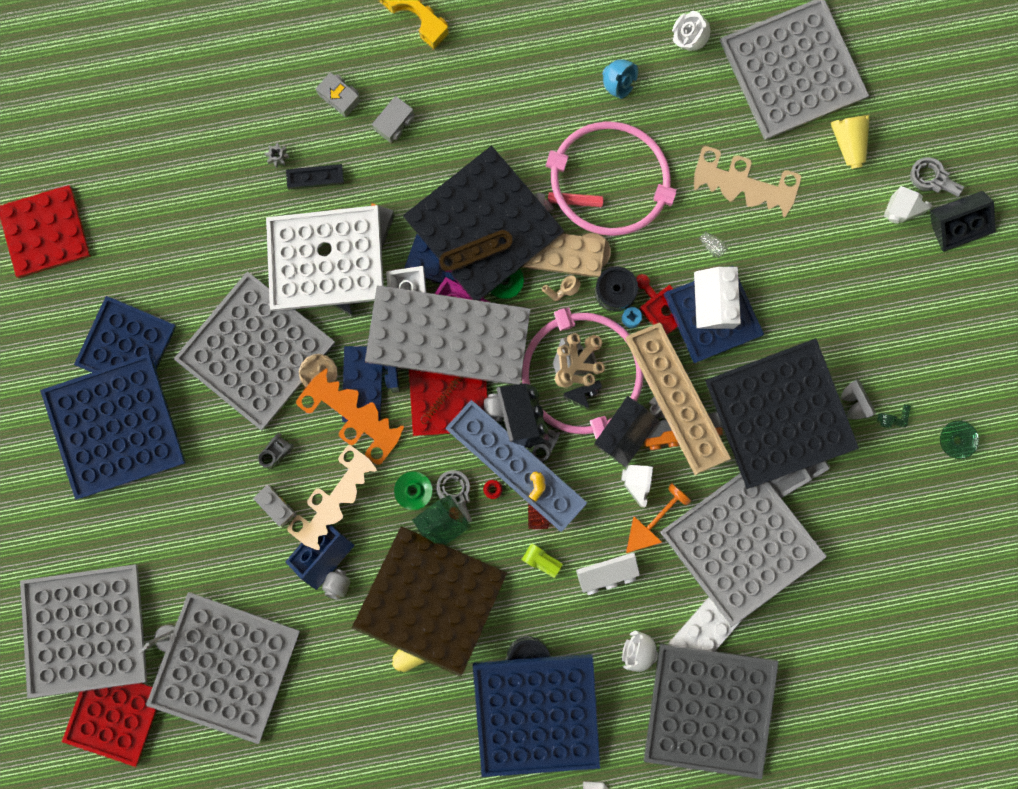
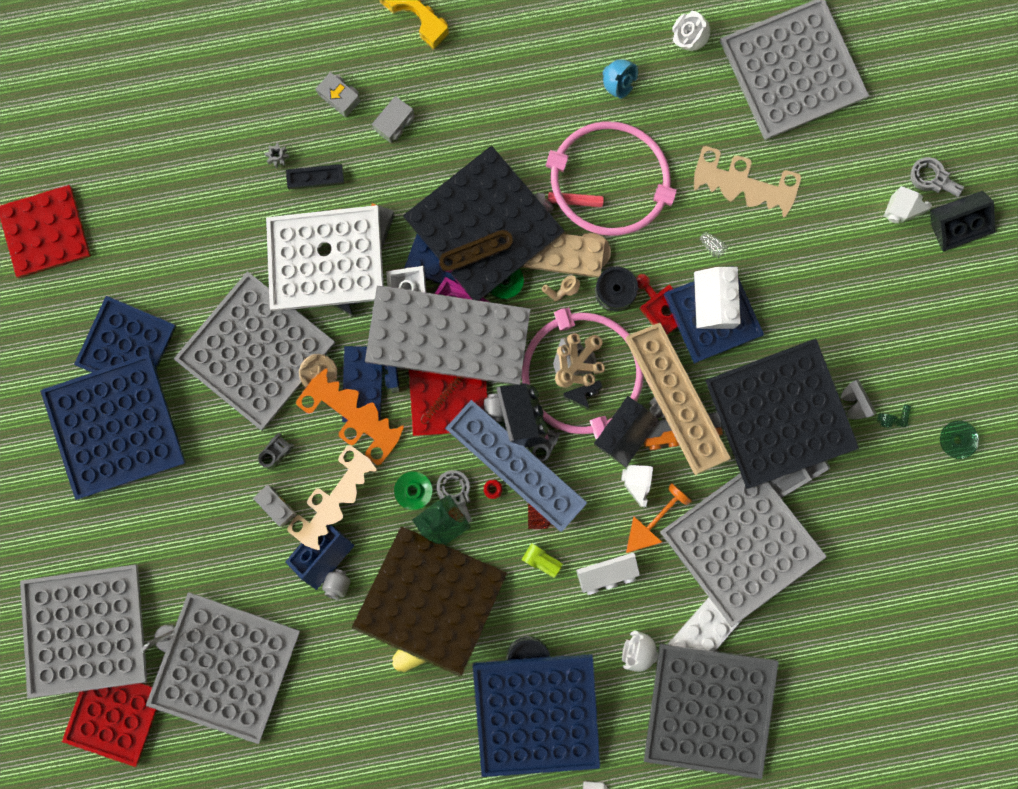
yellow arm [528,471,546,502] -> none
dark azure wheel [622,307,642,328] -> none
light yellow cone [831,115,870,169] -> none

